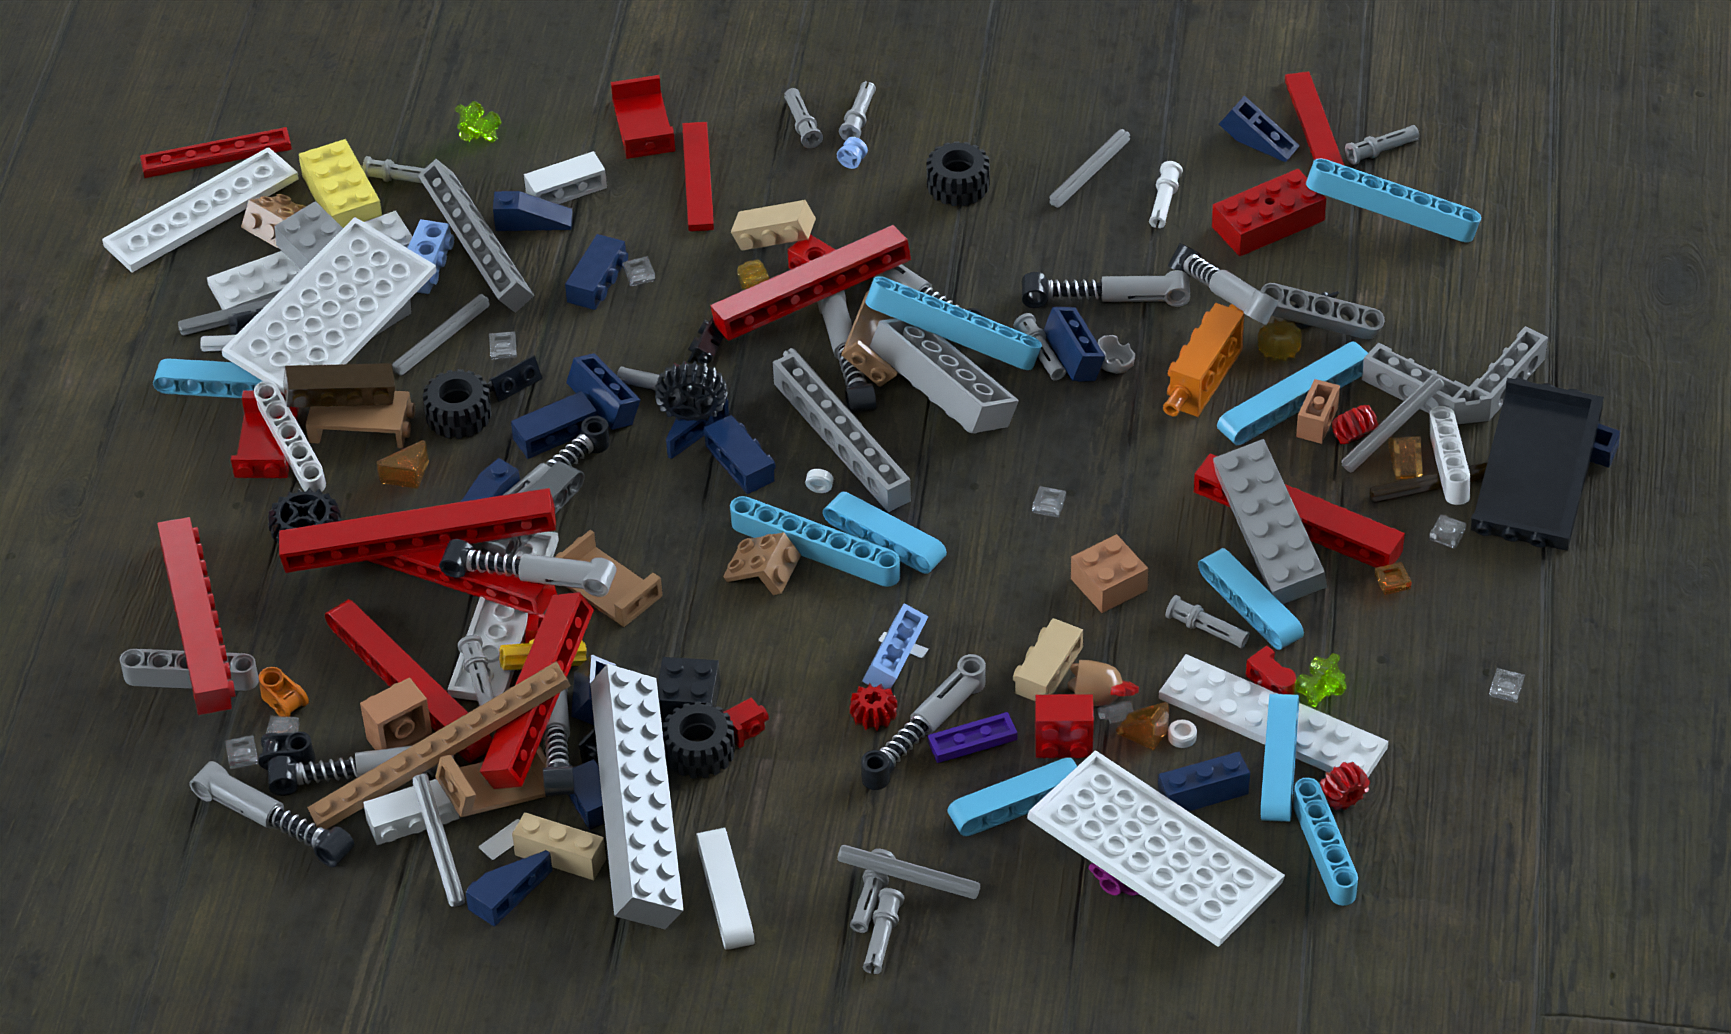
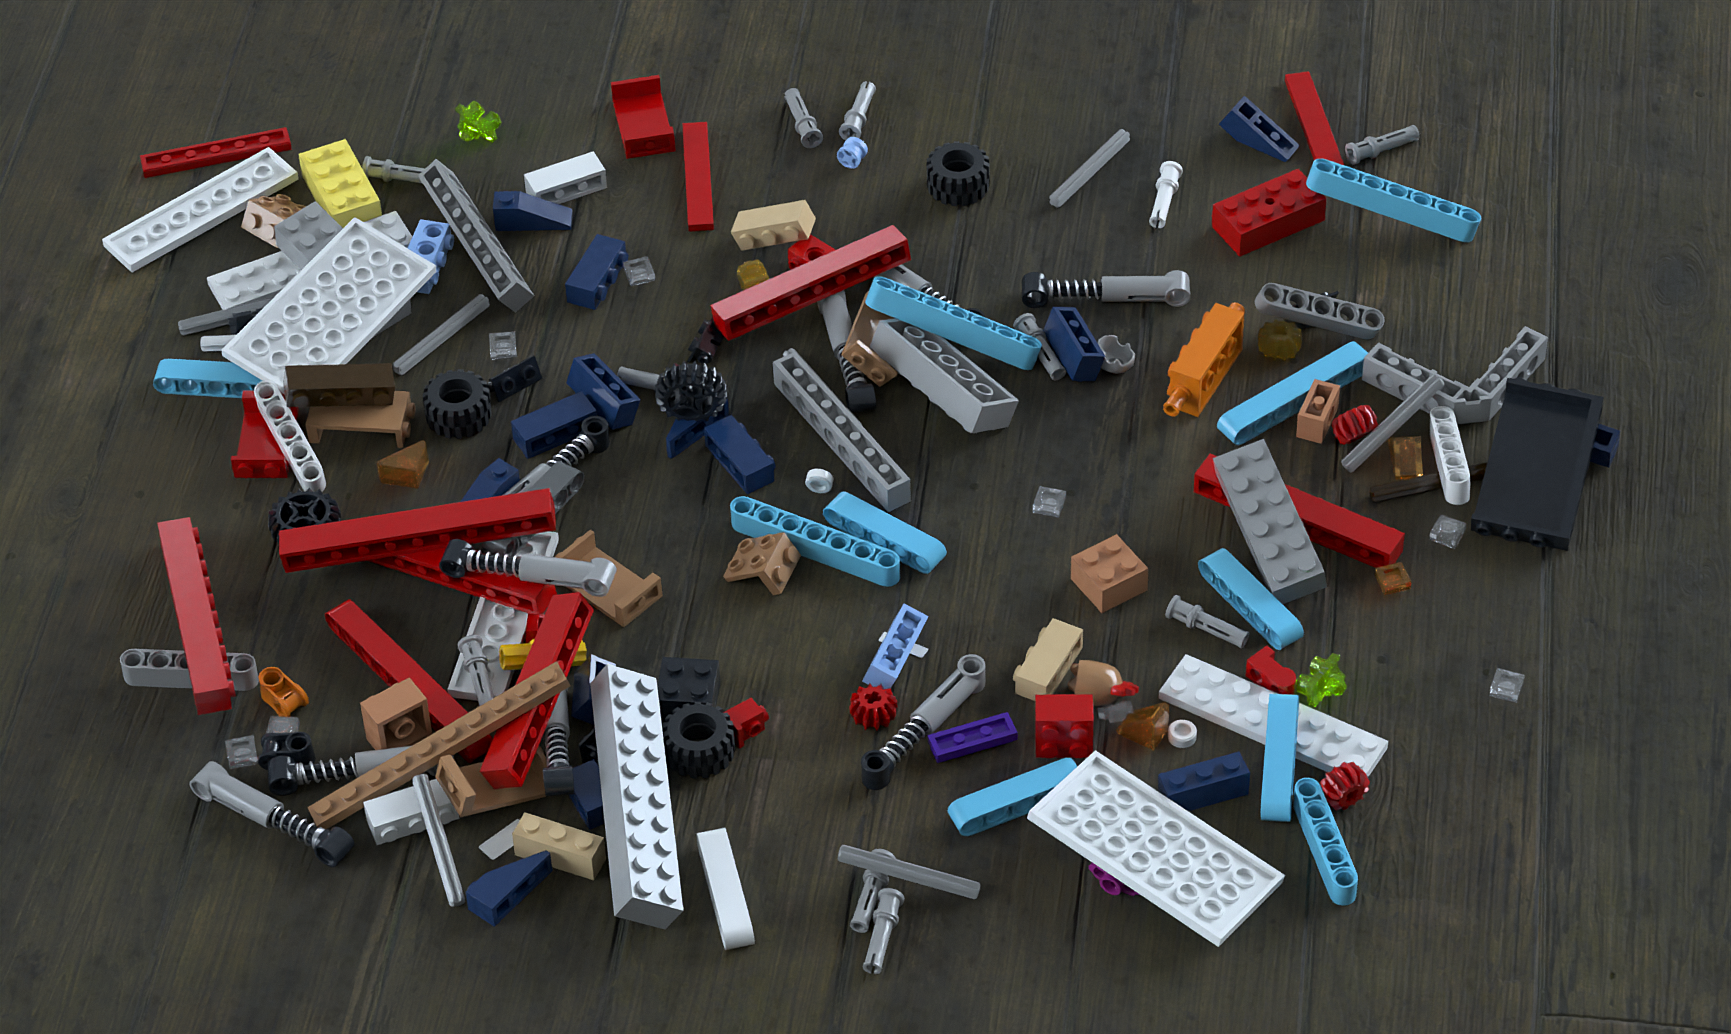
light grey piece [1168,243,1279,325] -> none

